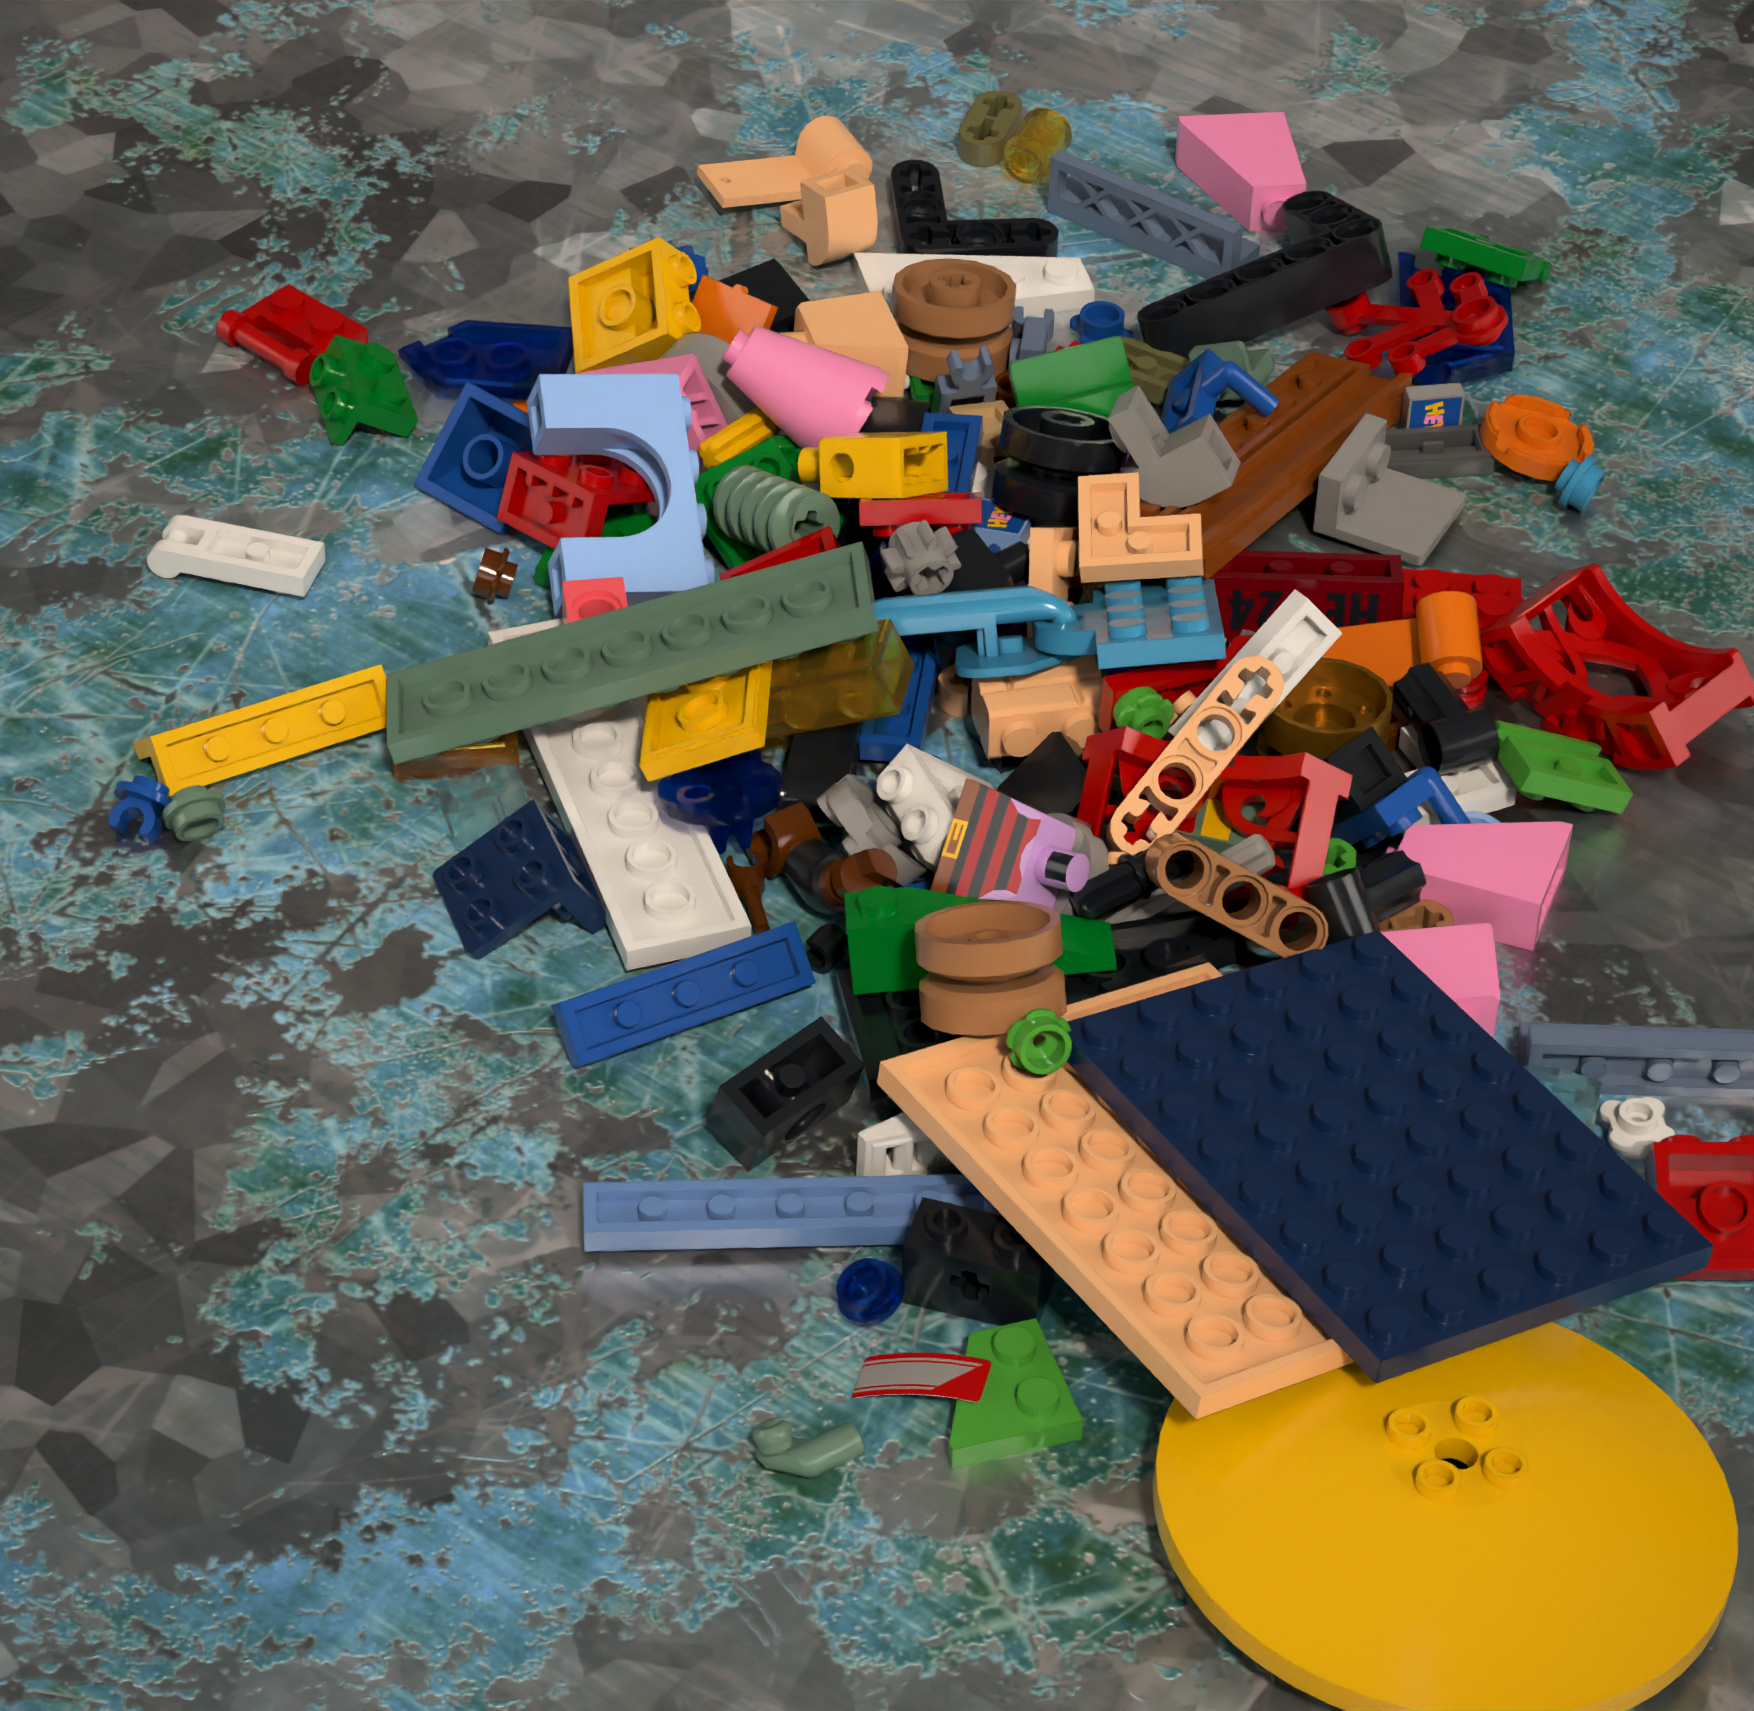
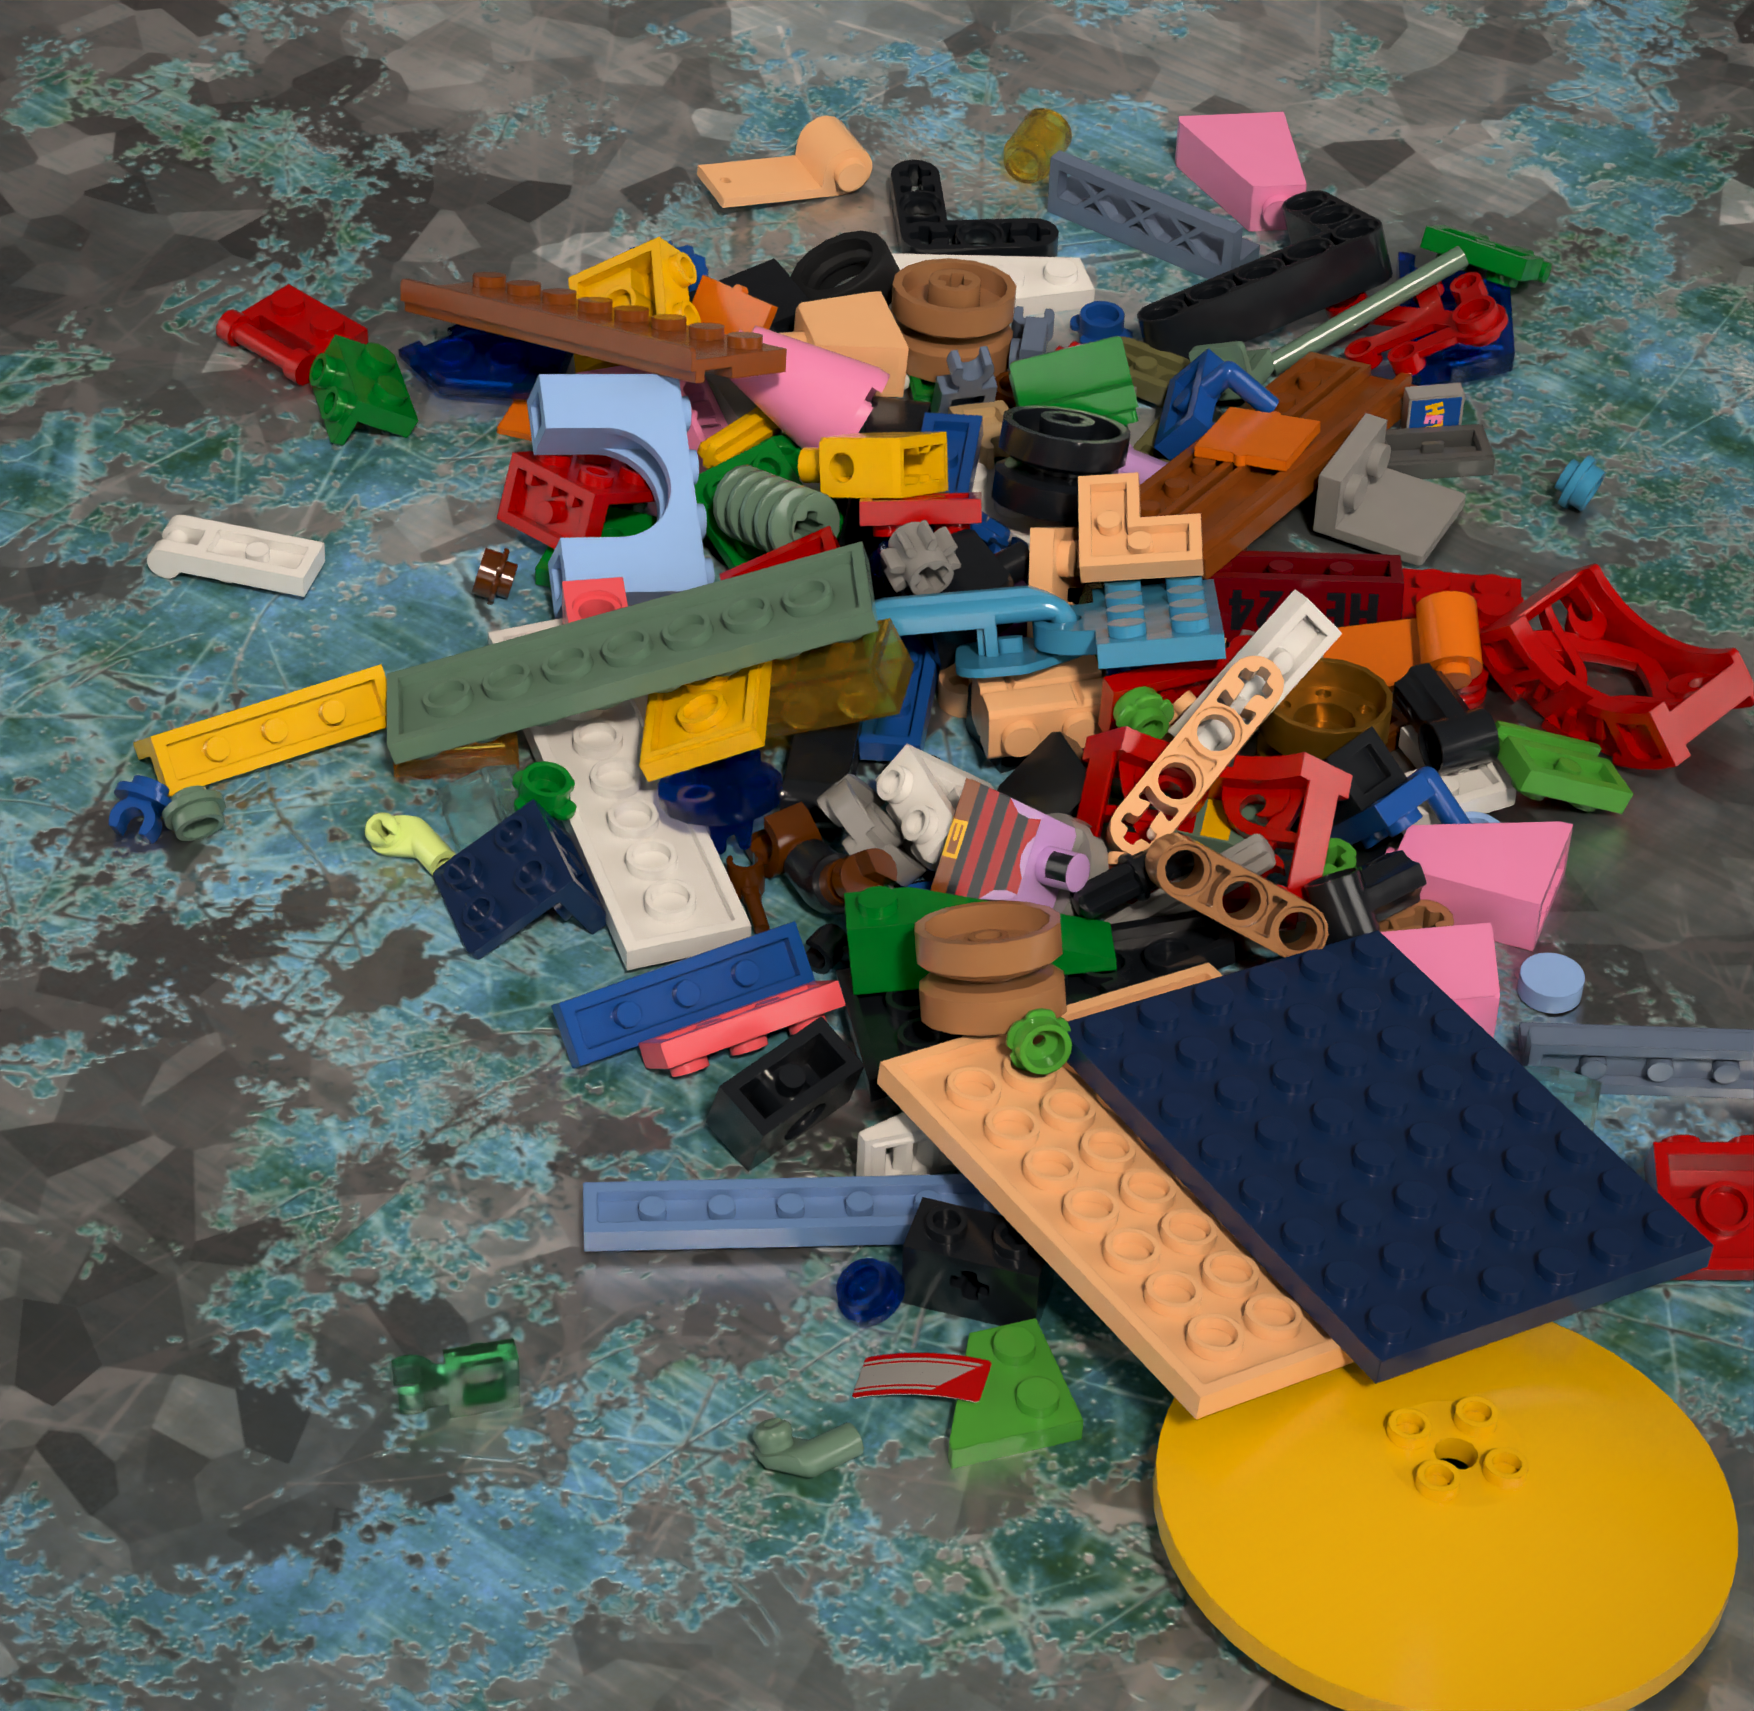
blue slope [413,382,533,535] -> none
light nougat brick [780,168,878,266] -> none
olive beam [958,90,1022,167] -> none
tile [970,498,1037,550] -> none
light grey brick [1108,385,1241,508] -> none
orange tile [1479,394,1595,482] -> none
white plate [1599,1097,1675,1160] -> none
none -> yellowish green arm [365,812,456,876]
none -> clear green plate [391,1338,521,1419]
none -> dark orange plate [400,272,787,384]
none -> green plate [512,761,577,820]
none -> coral plate [638,980,846,1077]
none -> black tyre [790,230,900,306]
none -> orange piece [1194,407,1321,472]
none -> sand green bar [1271,246,1468,376]
none -> light blue tile [1517,952,1585,1014]

